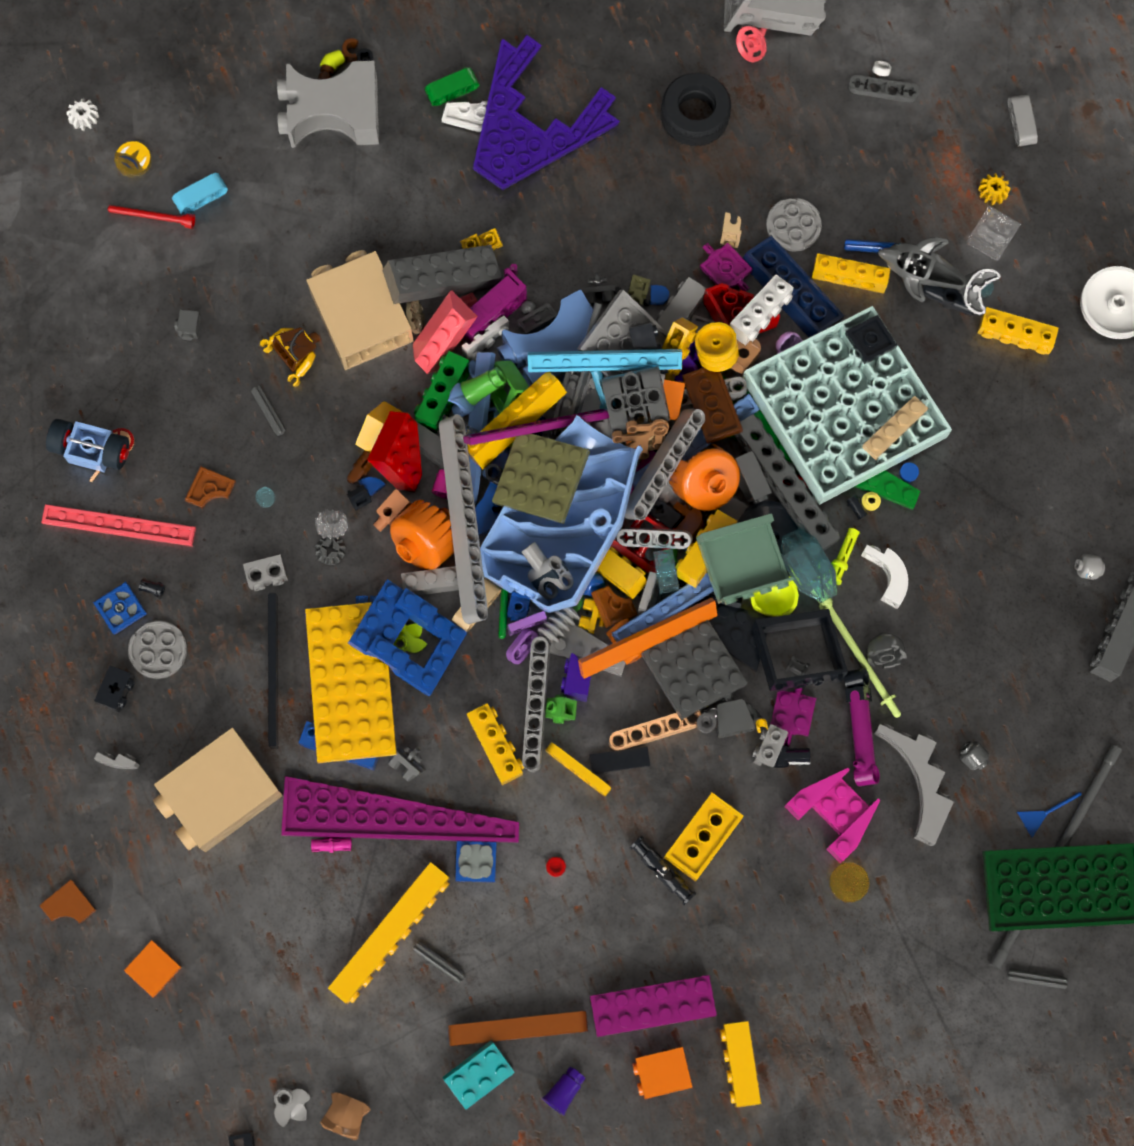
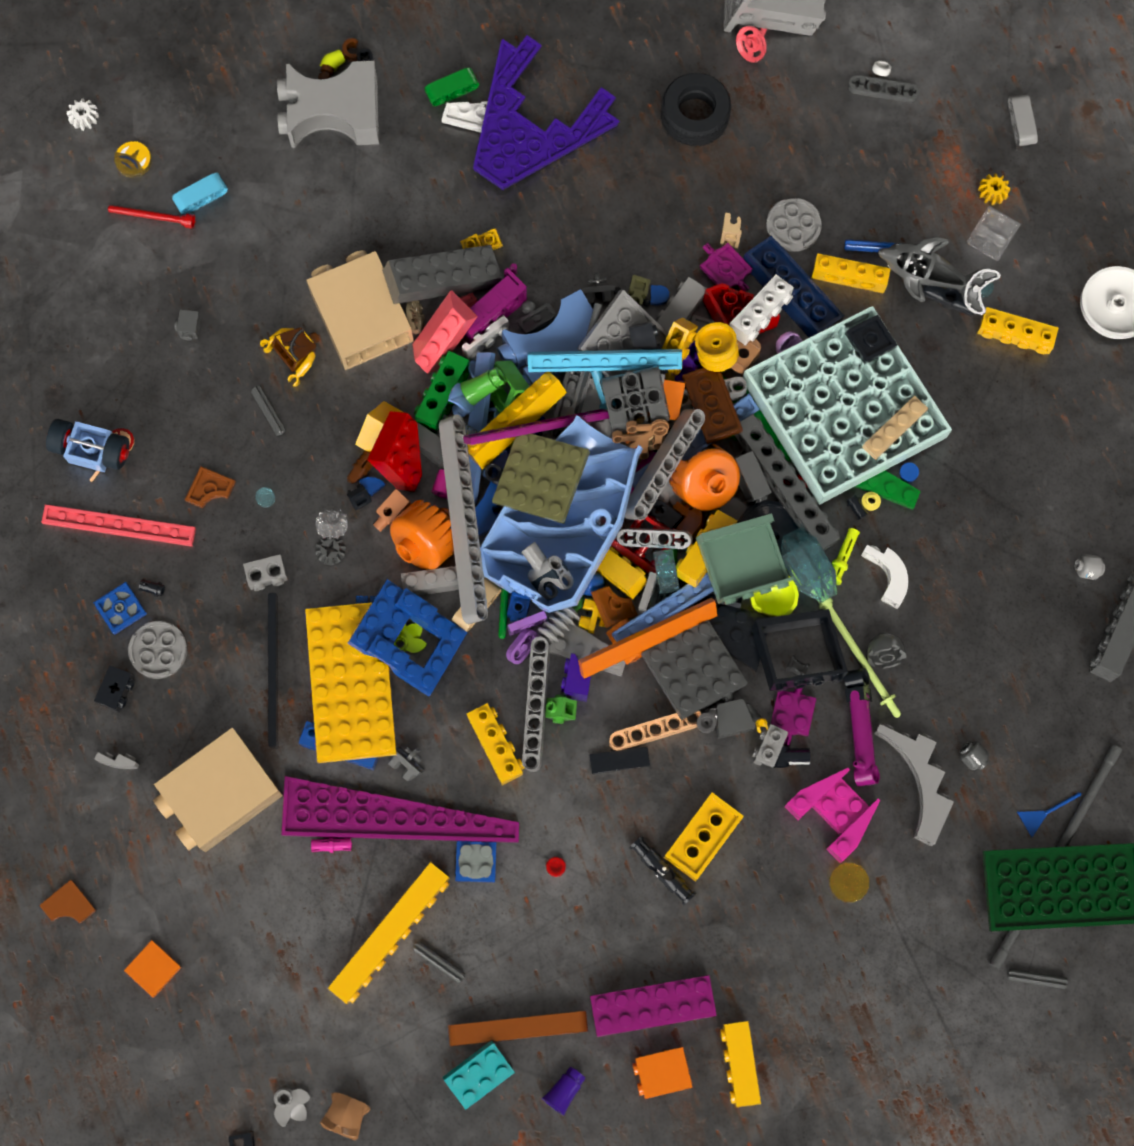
yellow beam [545,742,611,796] -> none

